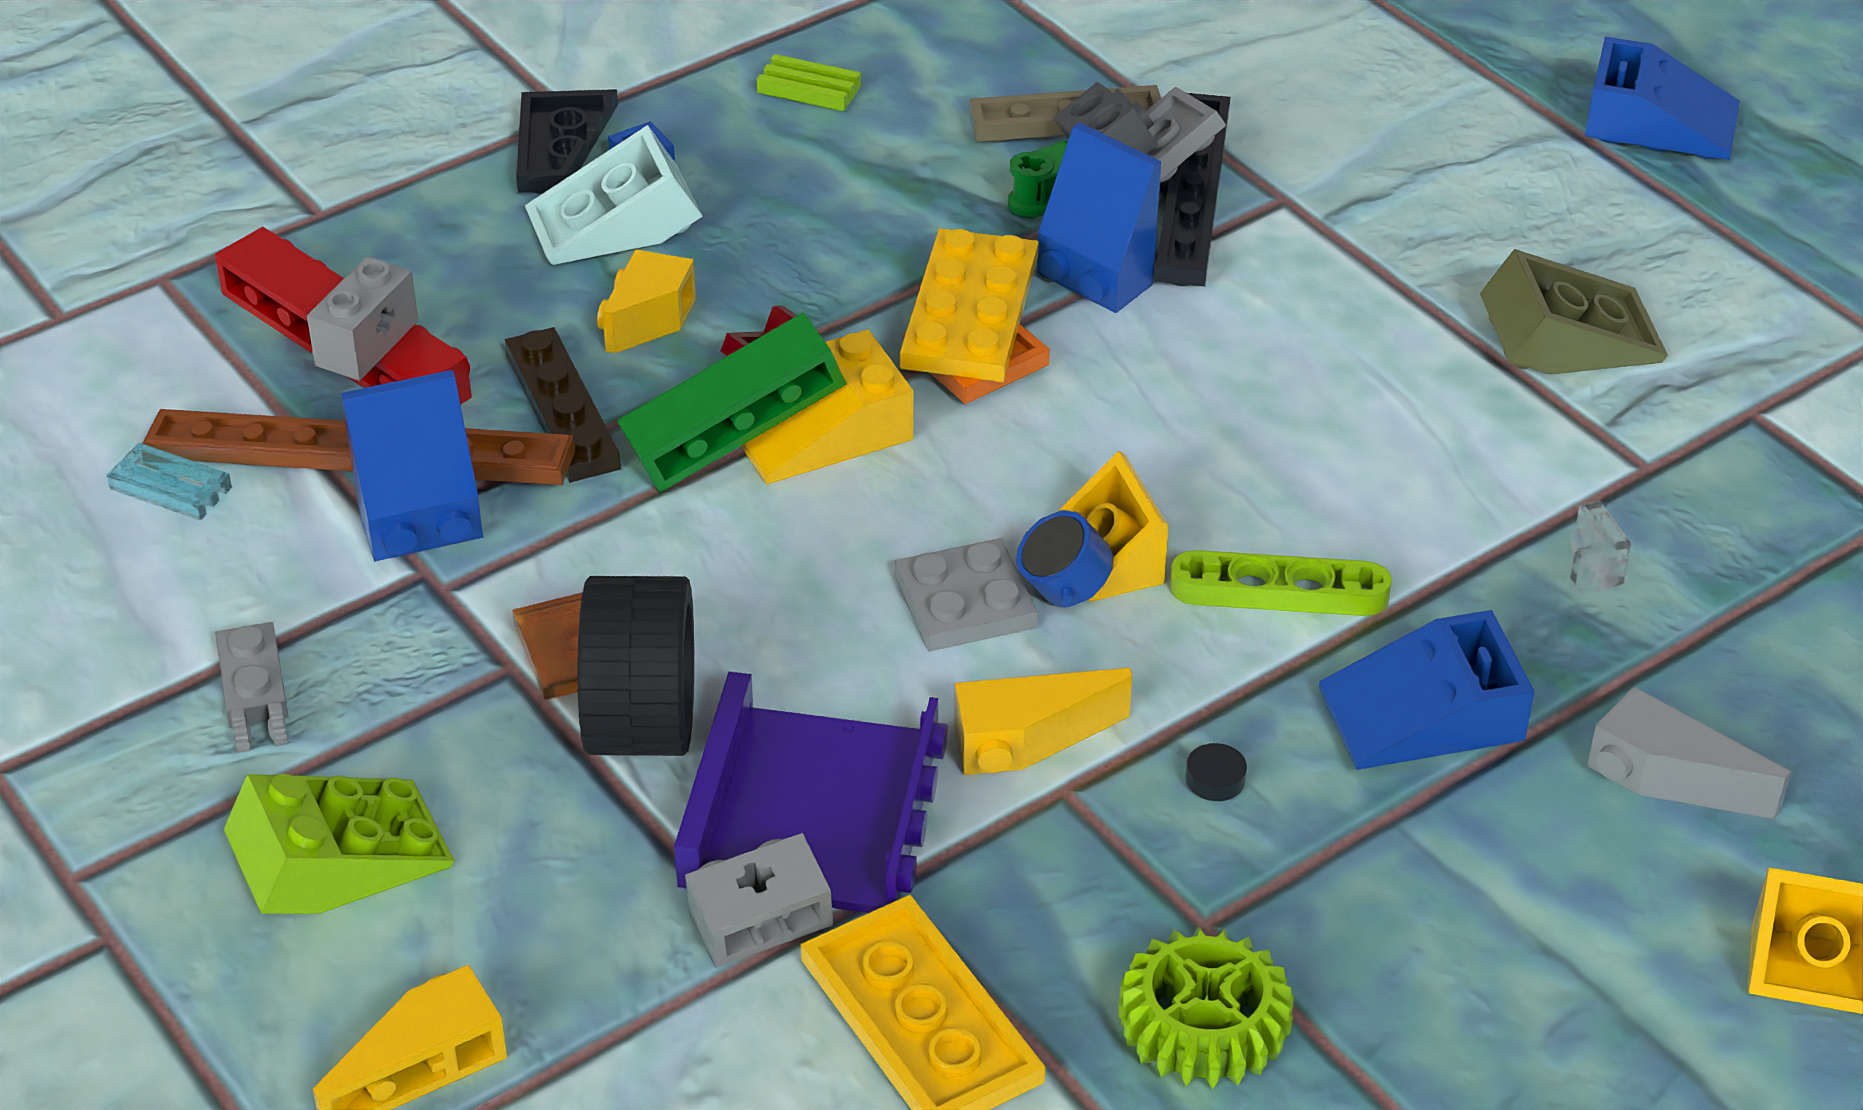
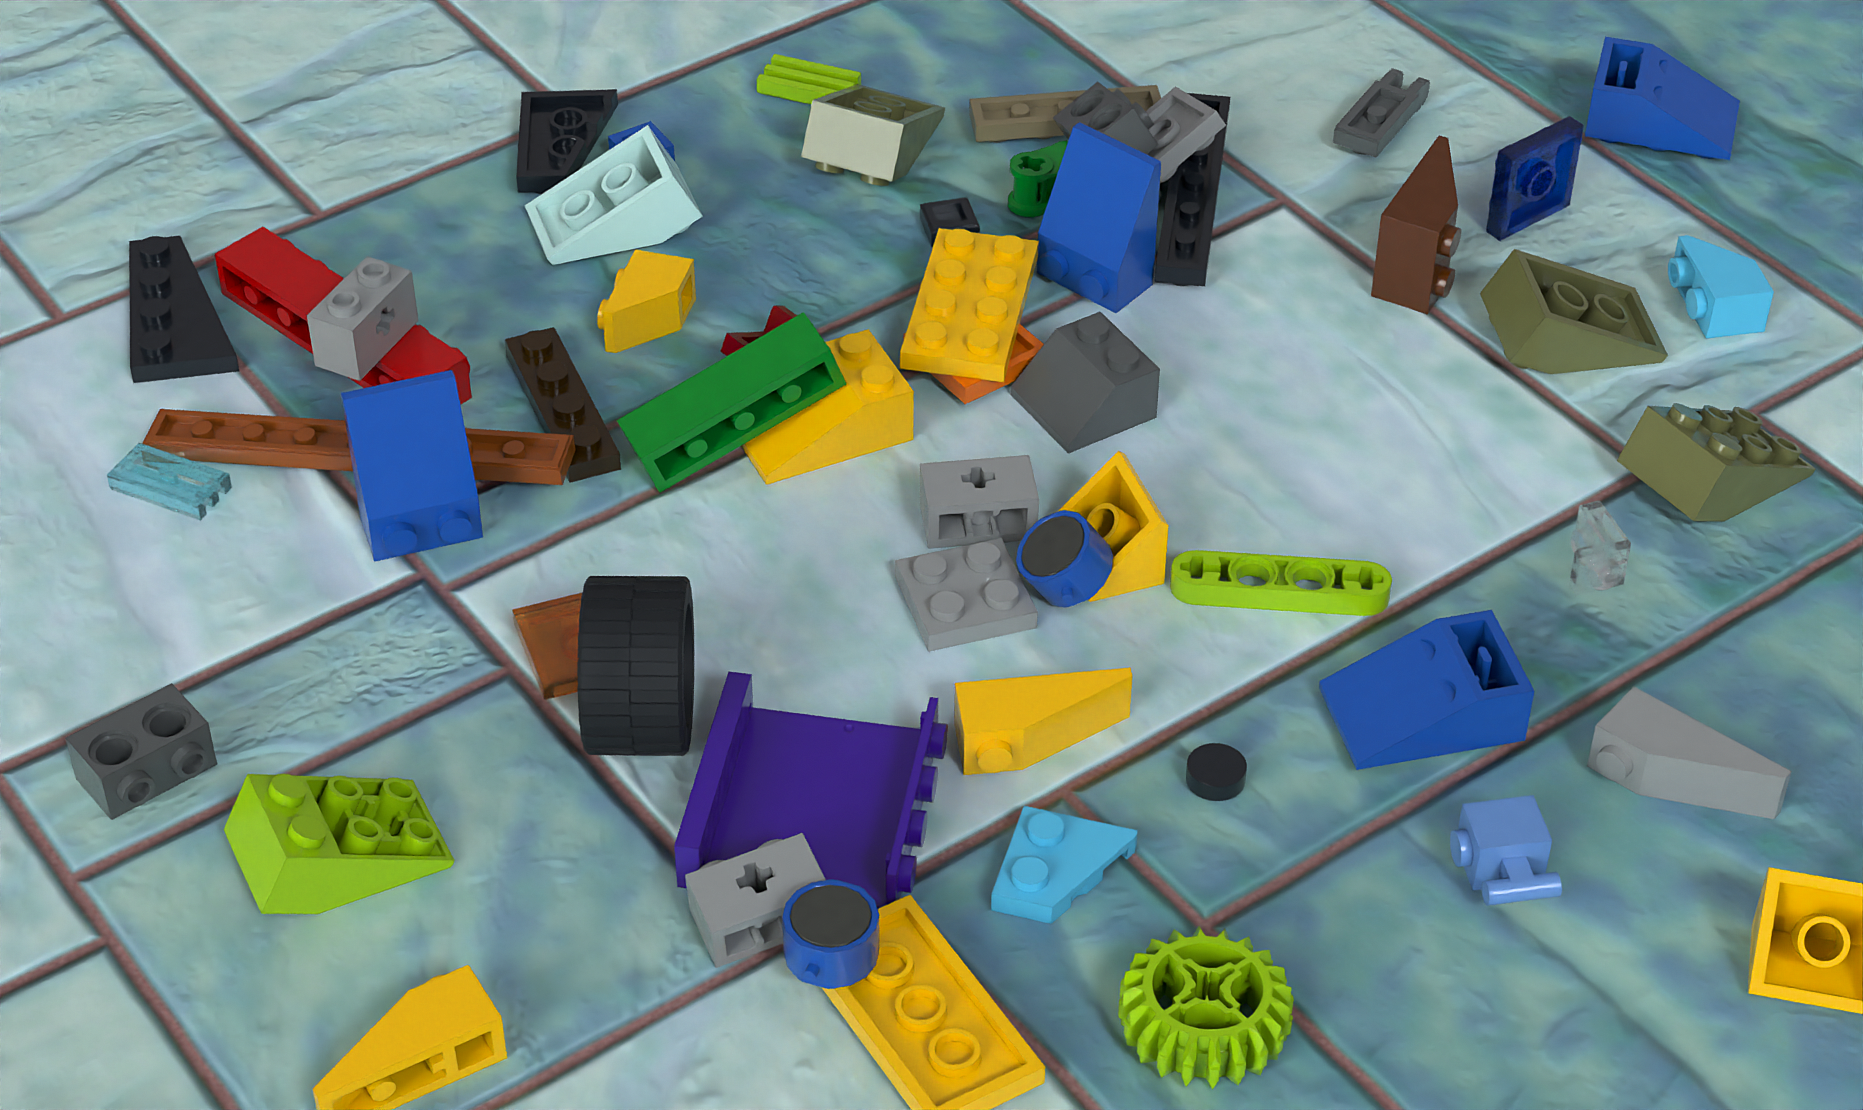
light grey hinge [215,622,289,753] -> none
none -> dark grey brick [65,683,217,820]
none -> black wing [129,236,239,383]
none -> piece [782,879,879,989]
none -> slope [801,84,945,186]
none -> black tile [920,197,980,247]
none -> light grey brick [920,455,1039,549]
none -> medium azure wing [991,806,1138,924]
none -> dark grey slope [1010,312,1160,454]
none -> dark grey hinge [1333,68,1430,158]
none -> reddish brown slope [1371,135,1461,314]
none -> medium blue brick [1450,795,1562,906]
none -> clear blue plate [1486,116,1584,241]
none -> olive slope [1617,403,1816,522]
none -> medium azure slope [1668,235,1774,339]

